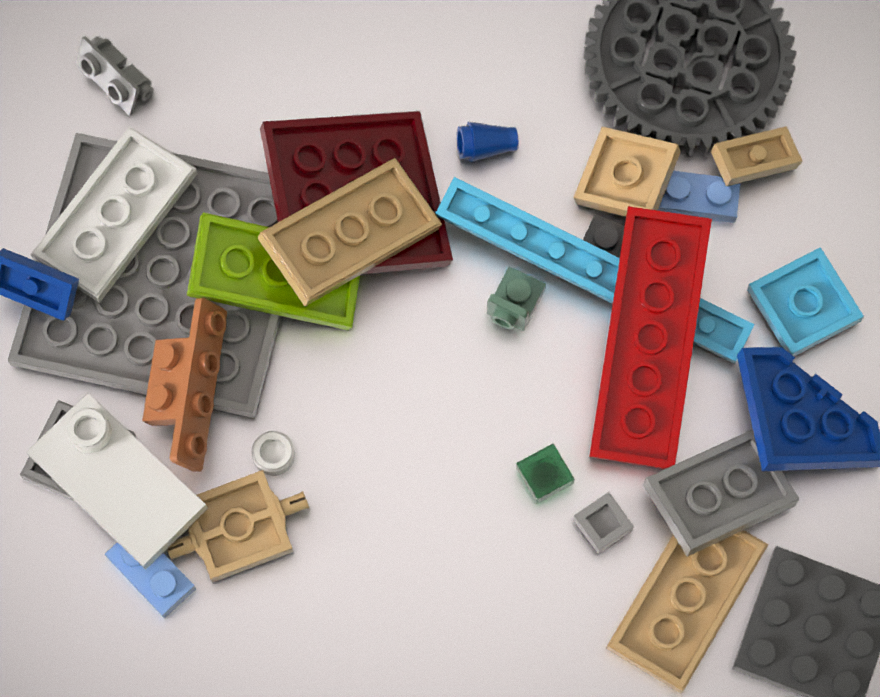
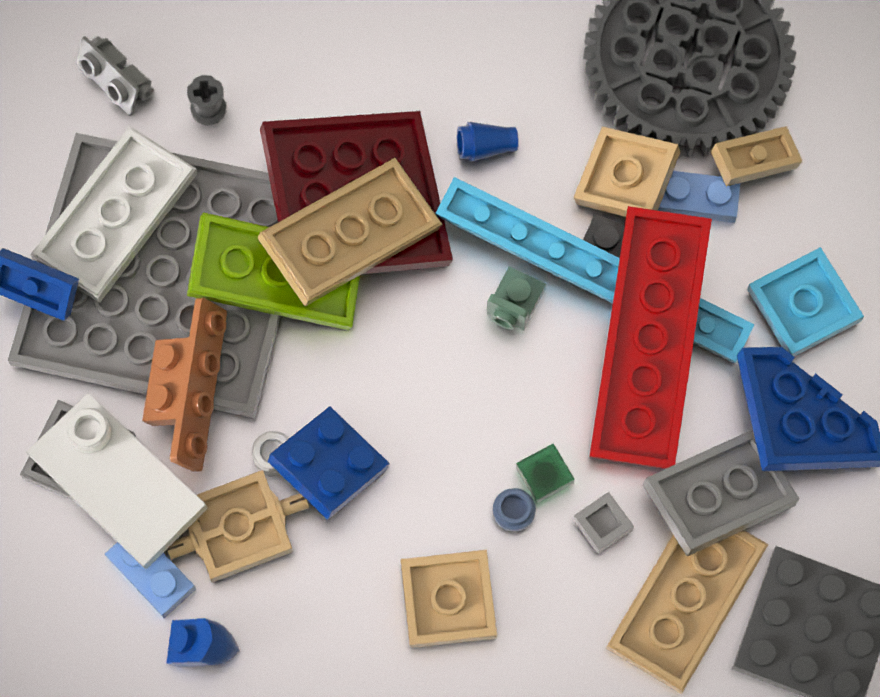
none -> blue plate [166,618,240,667]
none -> dark grey bush [187,75,227,125]
none -> blue plate [268,406,390,520]
none -> tan plate [400,550,497,648]
none -> sand blue plate [493,488,536,532]

